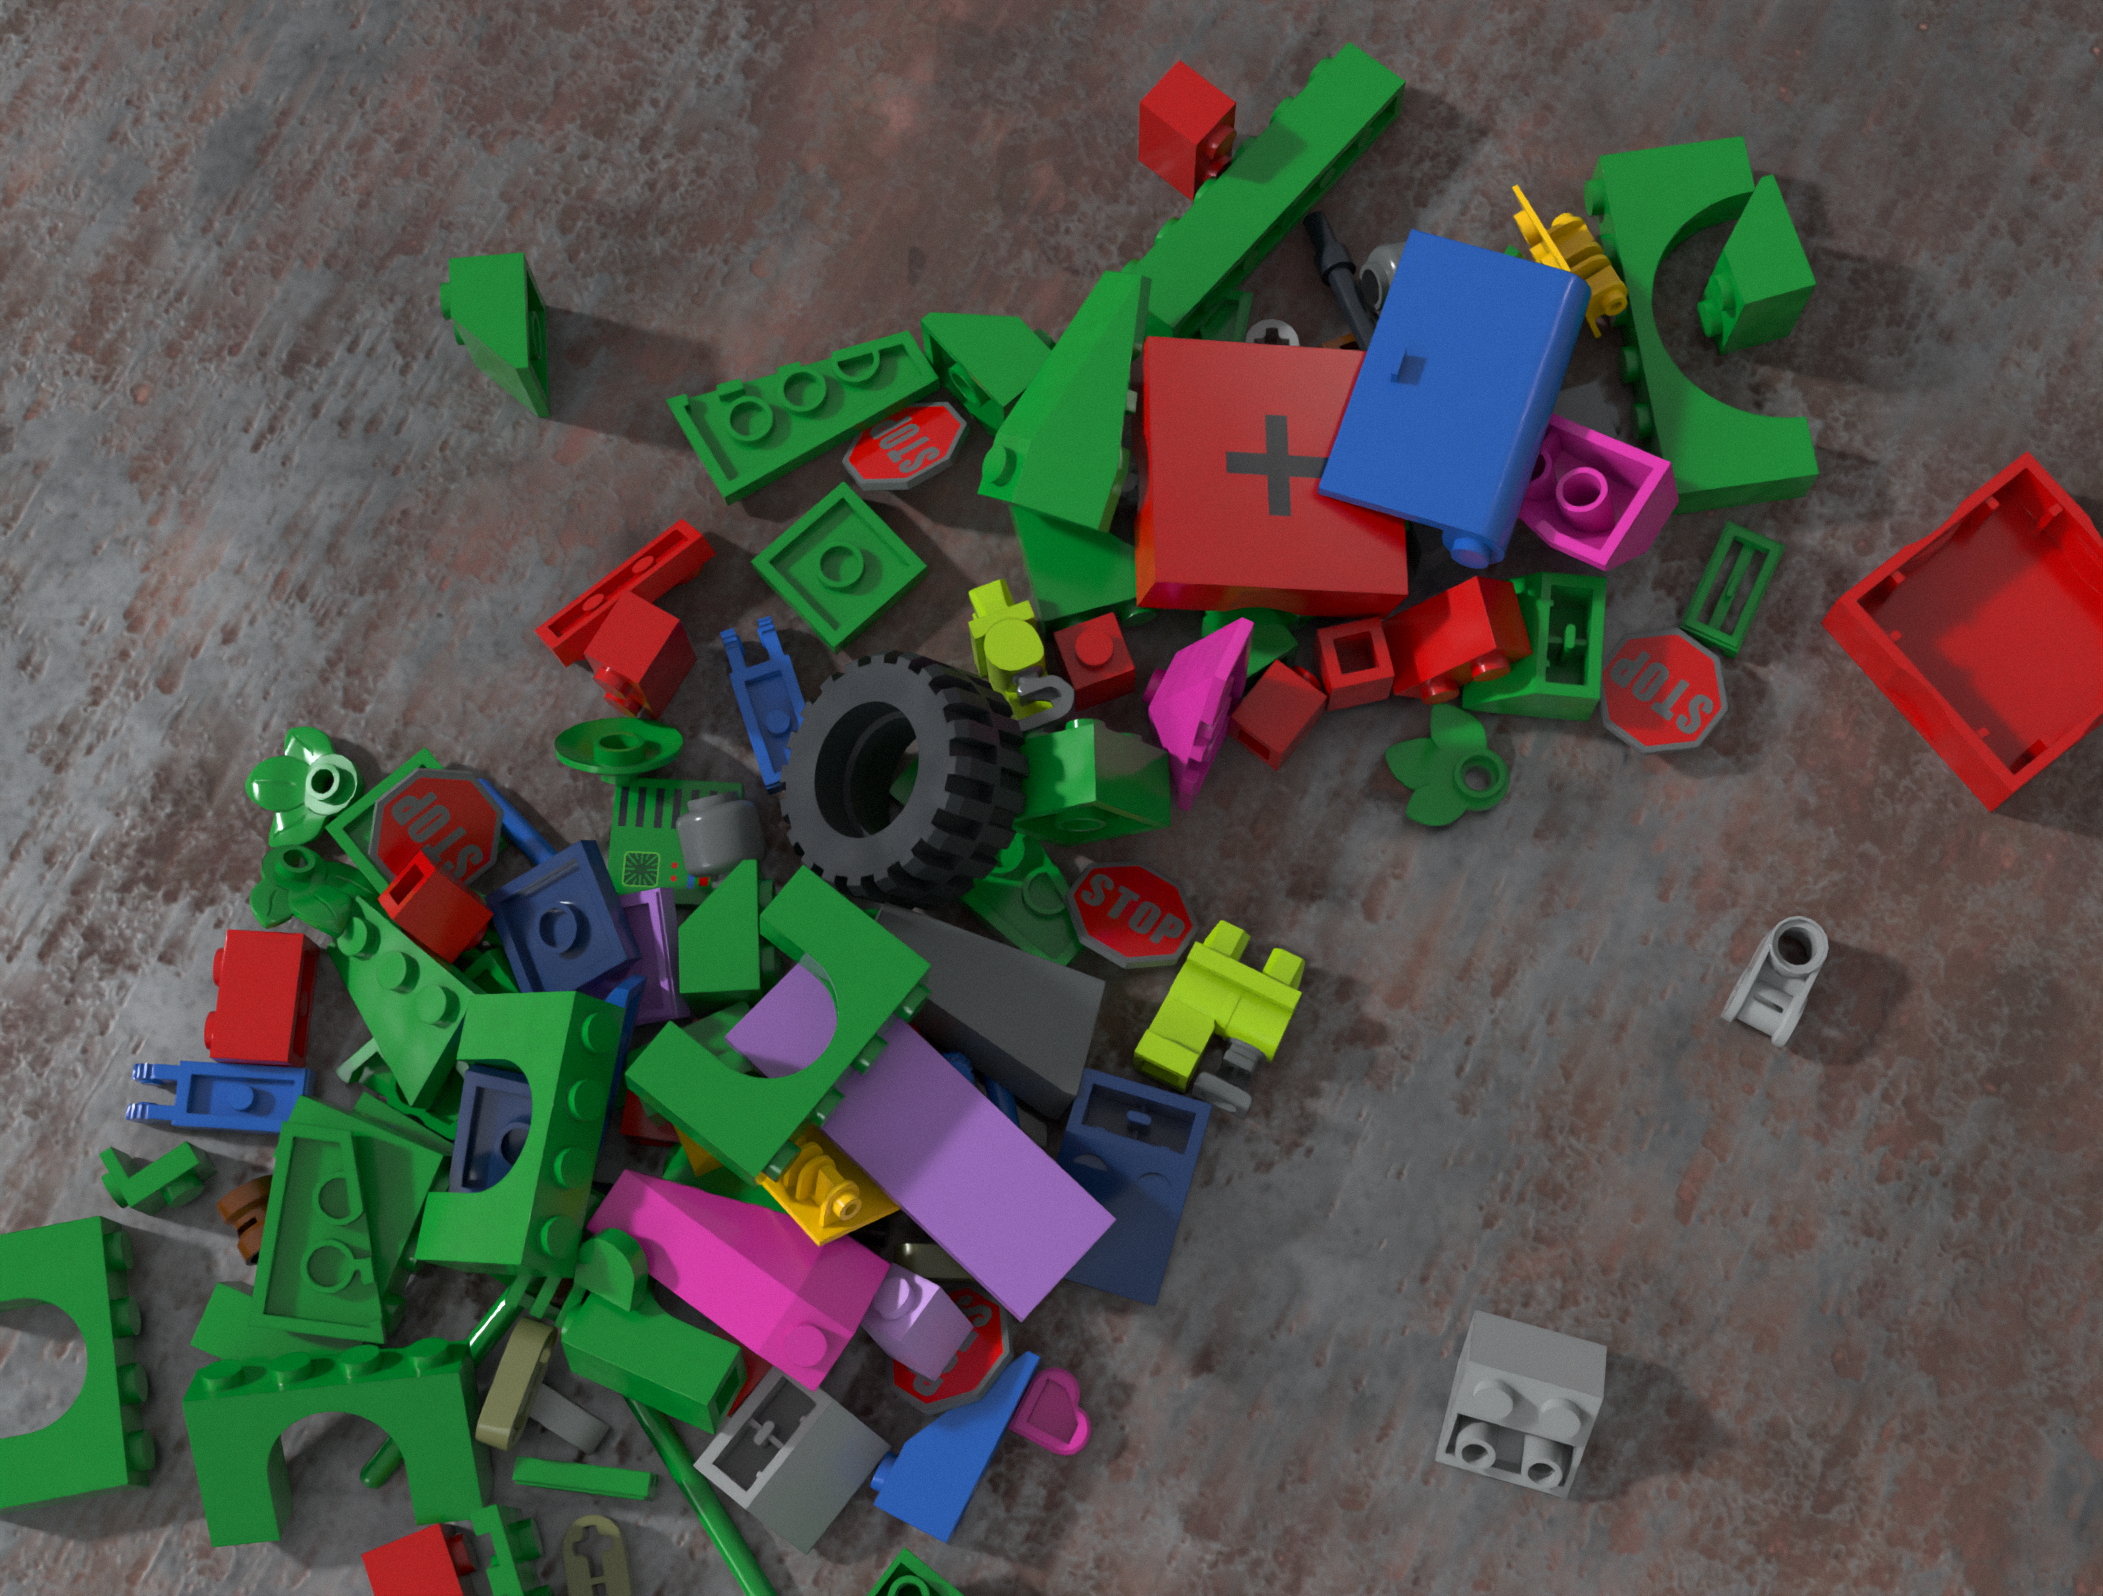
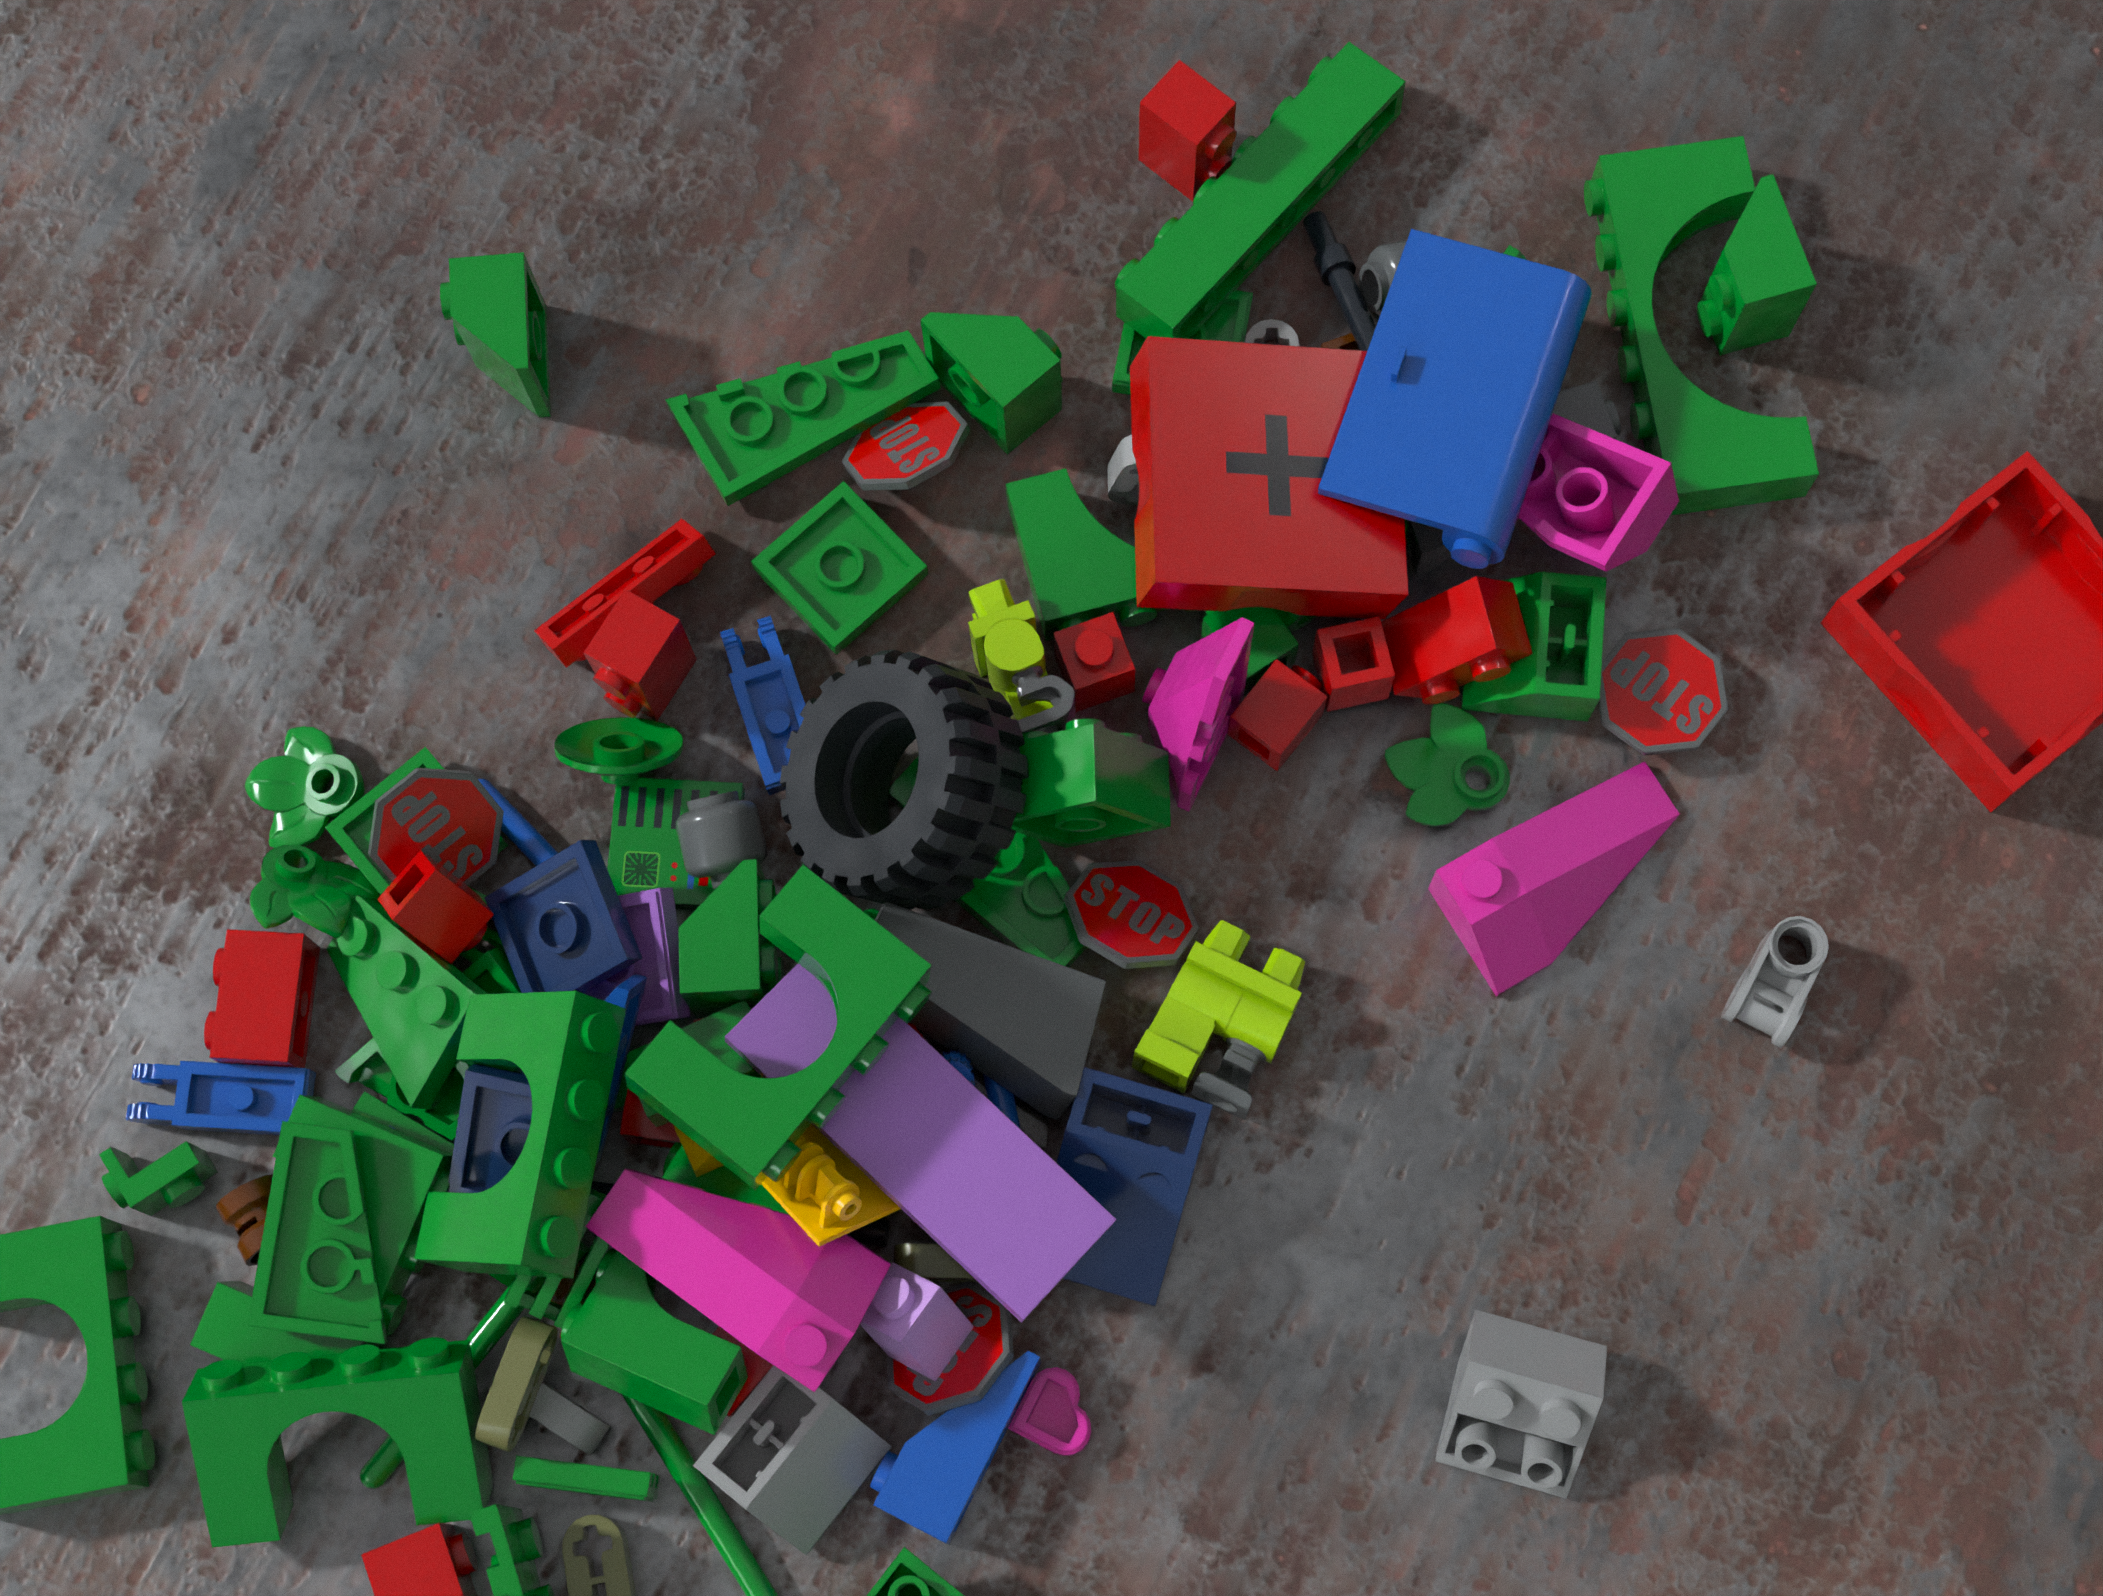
green tile [574,1228,648,1312] -> none
green wedge [977,270,1152,533] -> none
yellow hinge [1512,184,1628,338] -> none
green tile [1678,520,1786,659] -> none
none -> dark pink wedge [1428,761,1680,997]

